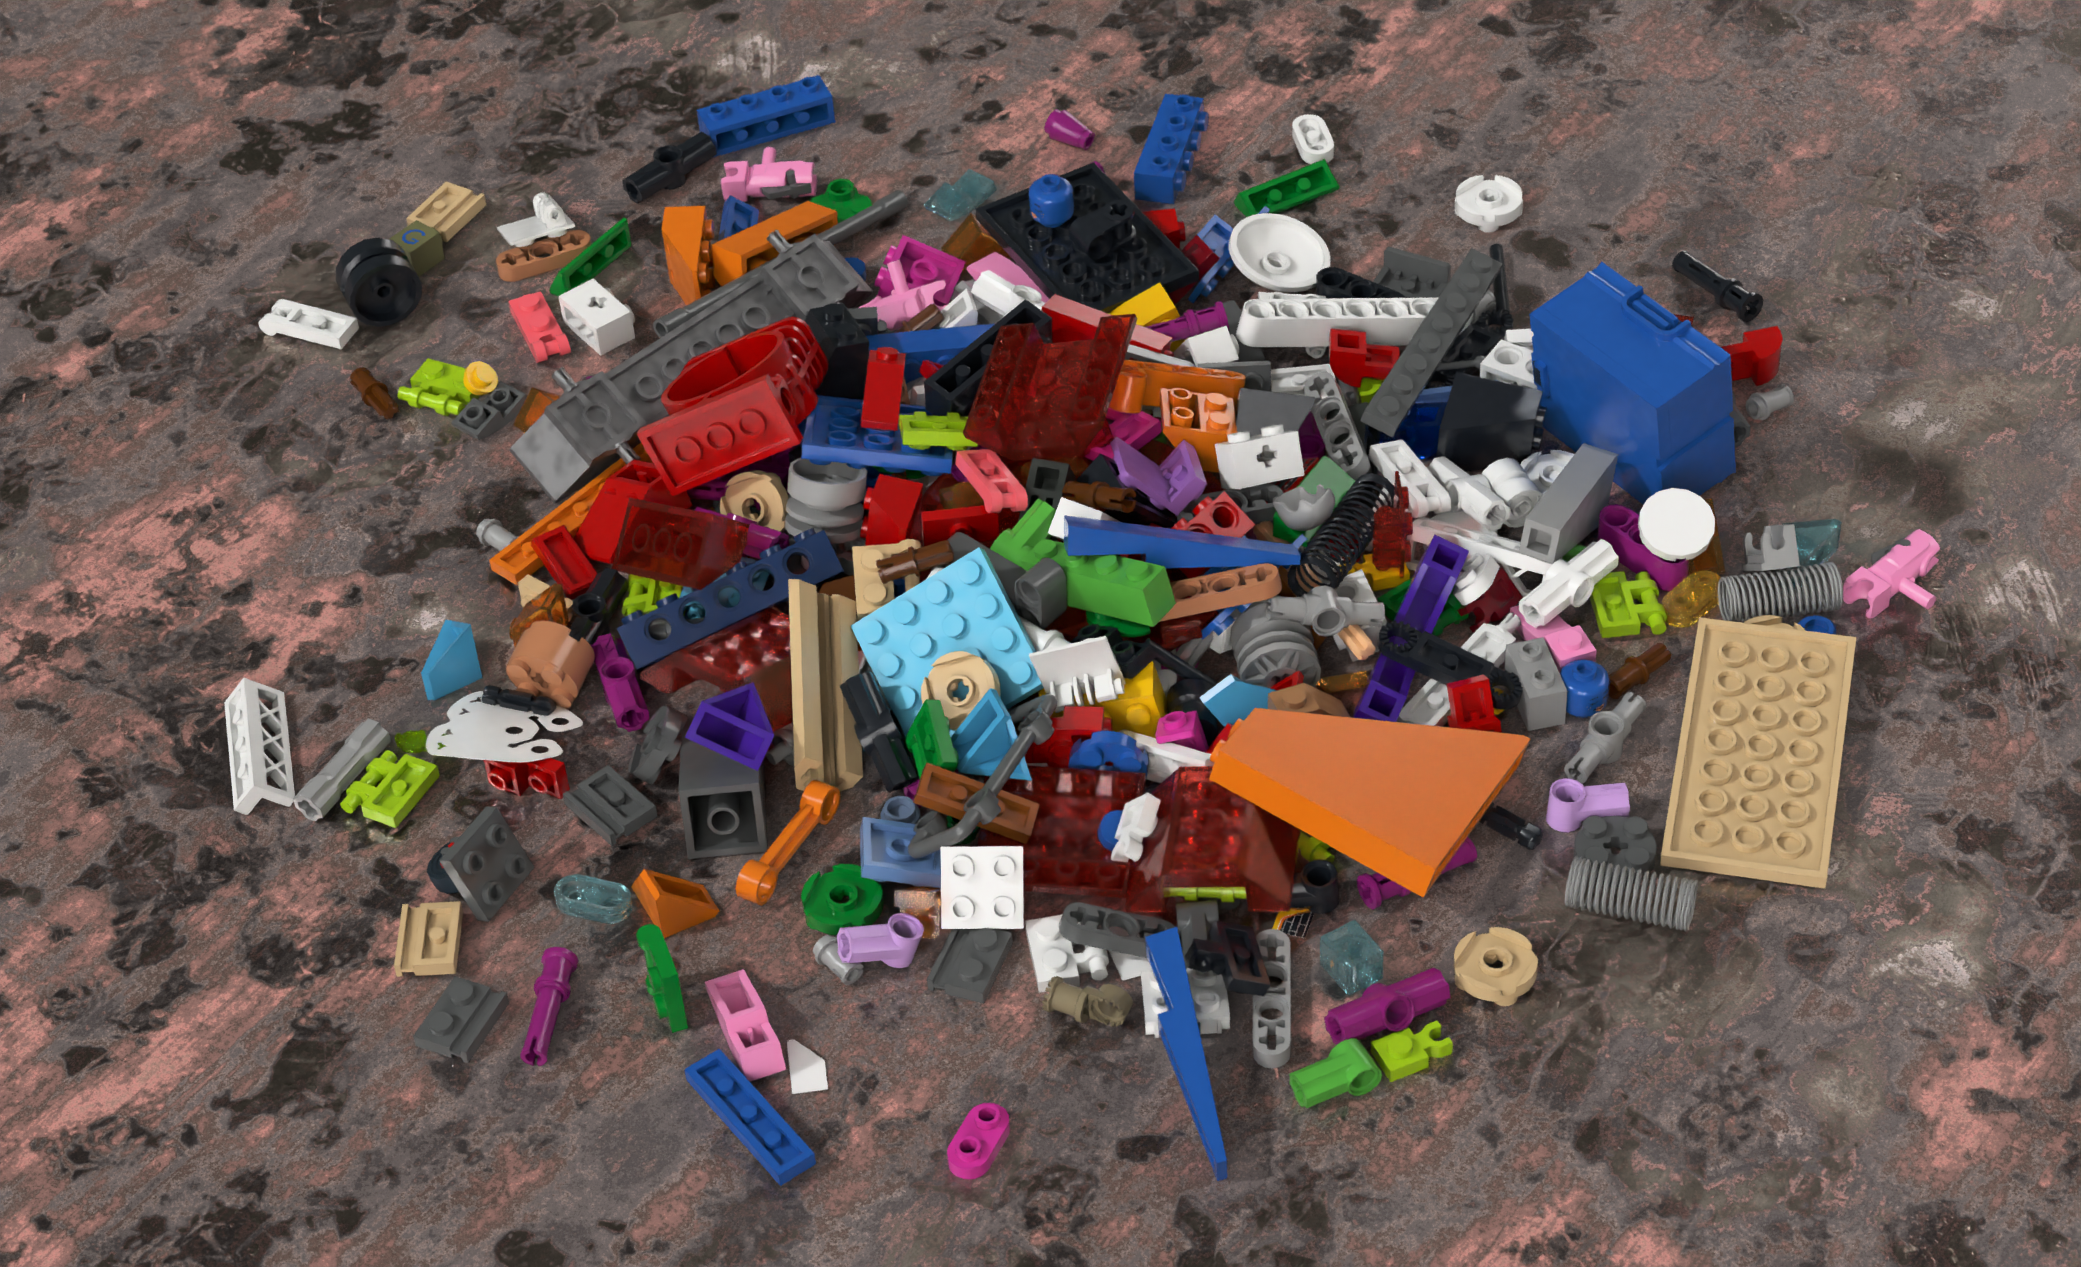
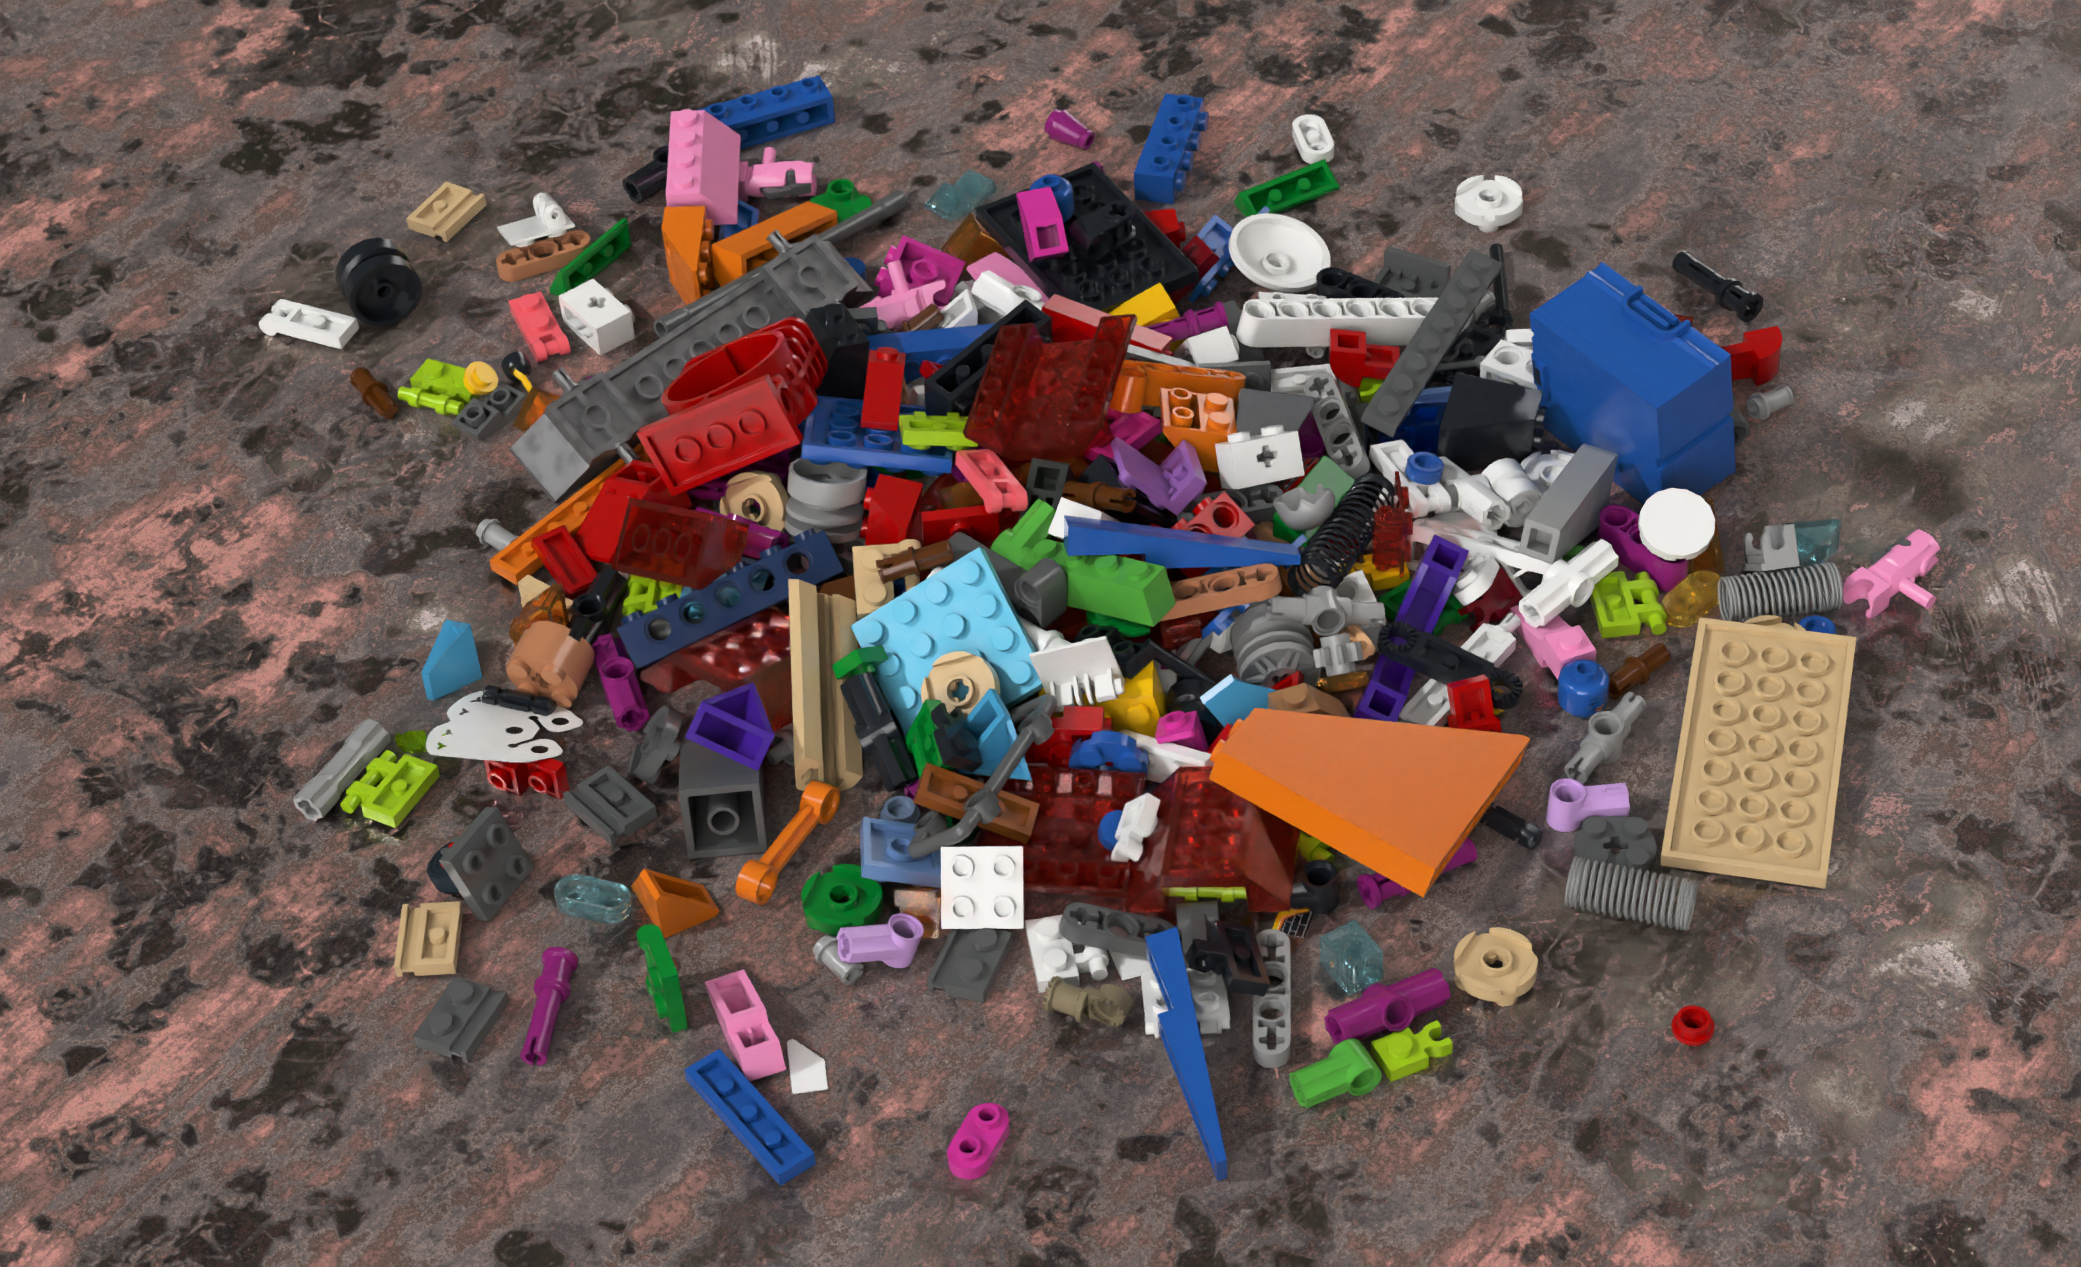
white fence [224,678,295,815] -> none
olive brick [389,220,445,277] -> none
light grey brick [1505,637,1567,731] -> none
none -> black hinge [501,351,547,417]
none -> bright pink slope [666,109,741,225]
none -> green plate [831,645,888,680]
none -> black plate [931,703,983,773]
none -> dark pink slope [1016,187,1069,262]
none -> light grey gear [1312,633,1364,677]
none -> blue tile [1405,452,1444,485]
none -> red plate [1671,1005,1715,1046]

